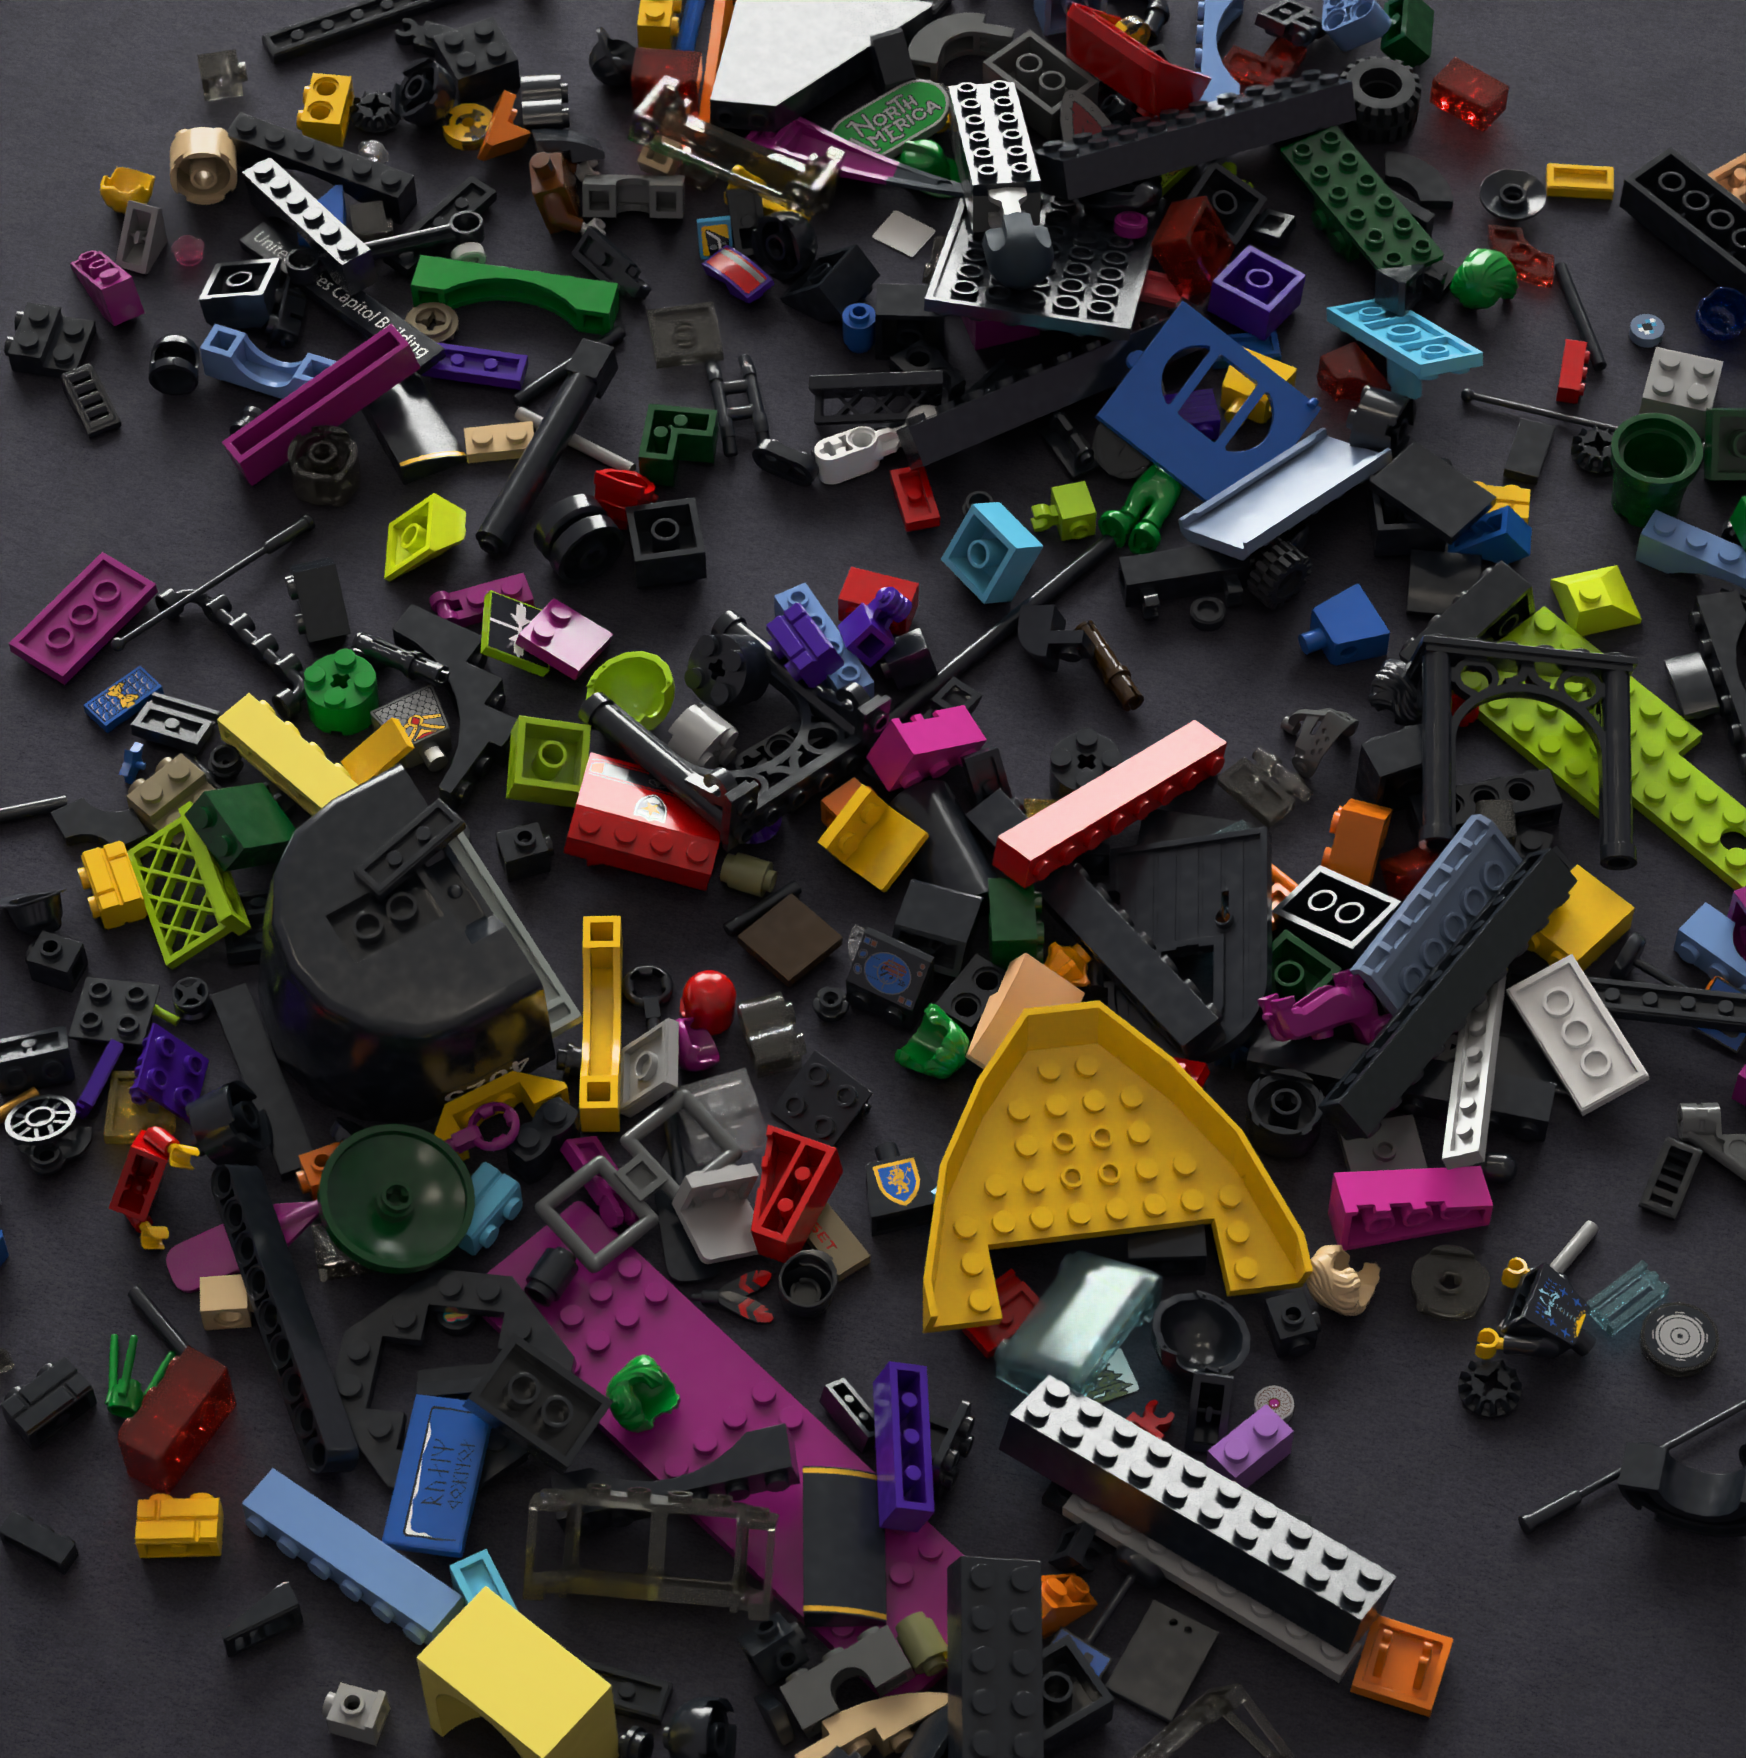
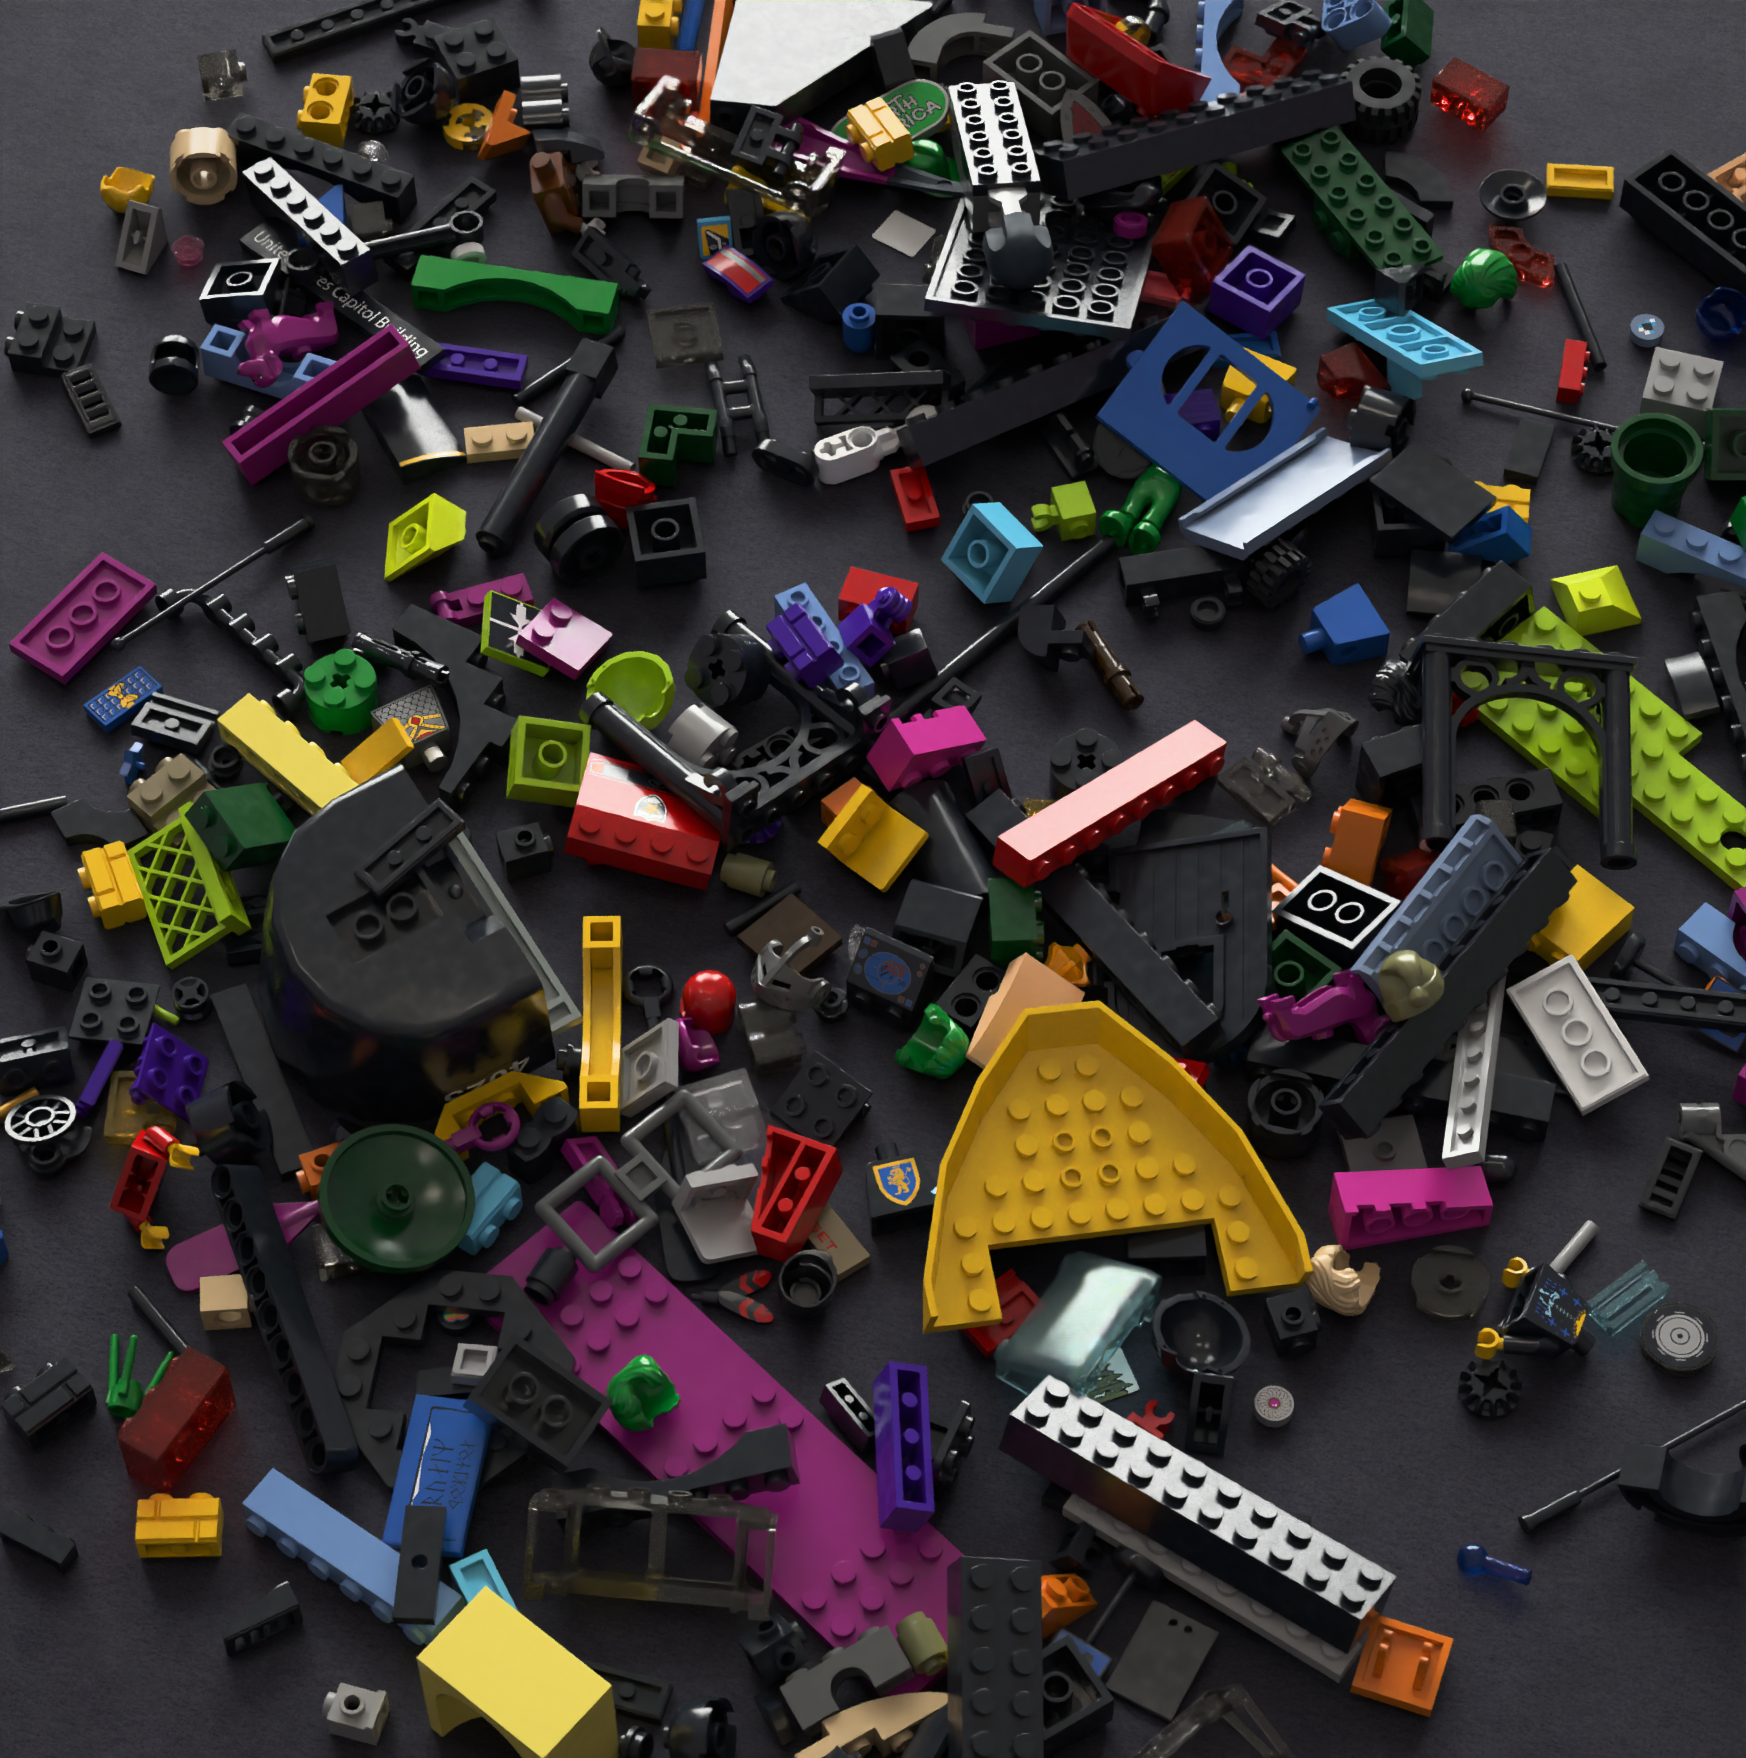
magenta slope [70,251,145,326] -> none
dark tan gear [405,302,459,343] -> none
black slope [803,1466,887,1627] -> none
medium lavender brick [1206,1404,1294,1489] -> none
none -> magenta animal [236,301,339,388]
none -> black tile [392,1505,447,1625]
none -> light grey tile [451,1343,498,1386]
none -> black plate [729,105,804,181]
none -> dark grey helmet [750,926,832,1011]
none -> yellow brick [845,97,914,172]
none -> olive piece [1379,950,1444,1022]
none -> clear blue bar [1457,1543,1532,1585]

